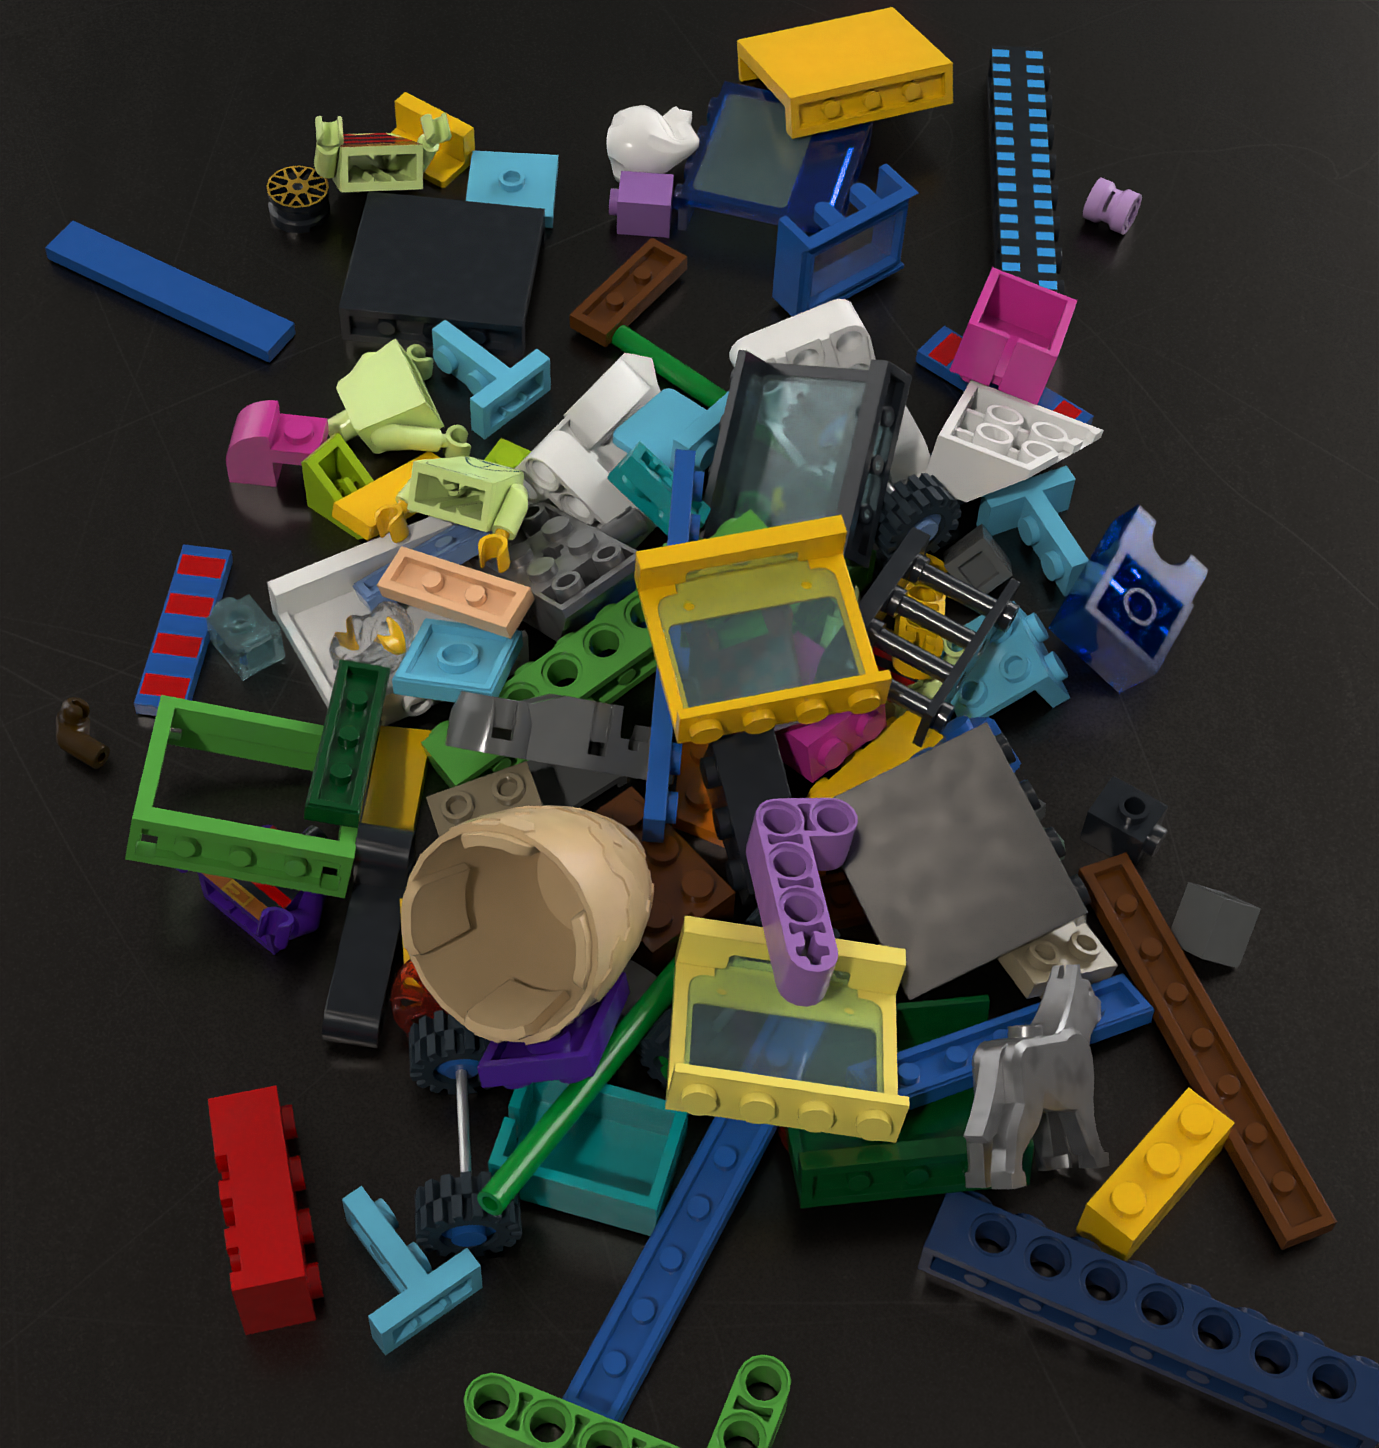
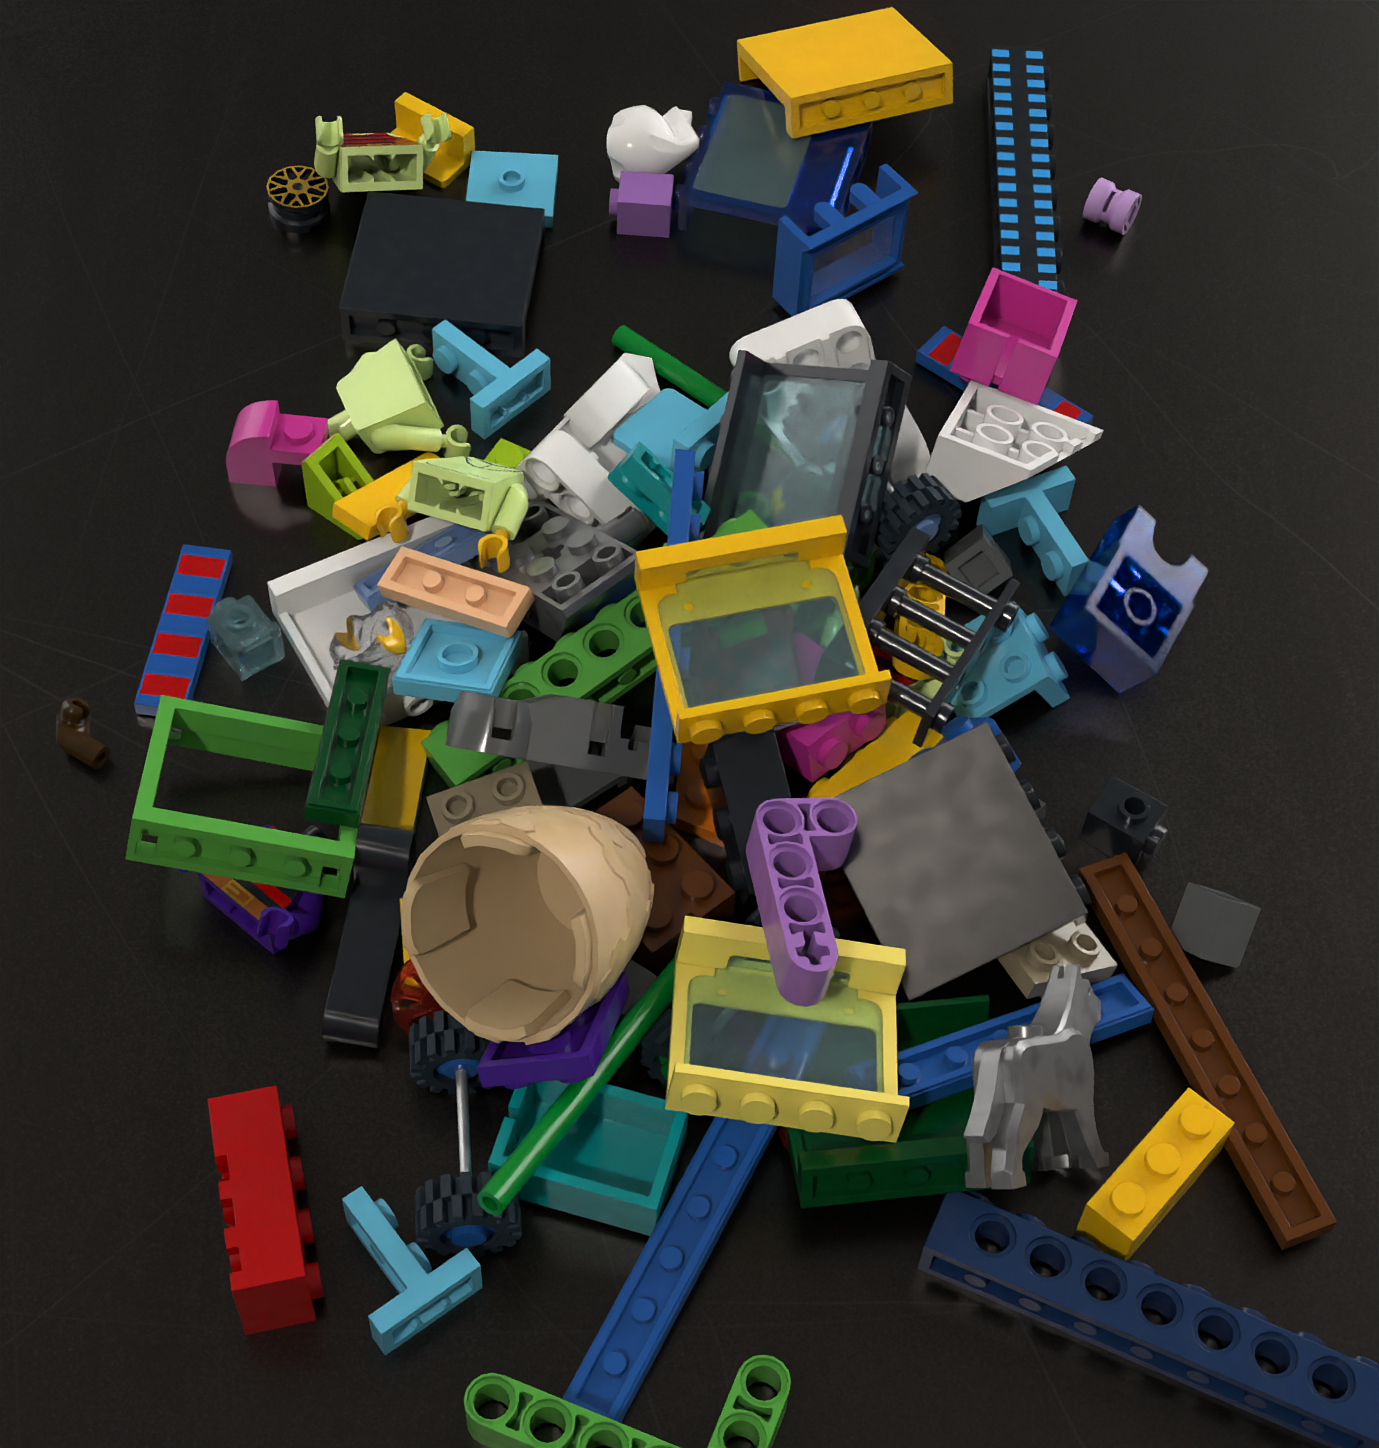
blue tile [45,221,296,363] -> none
reddish brown plate [569,237,687,347] -> none

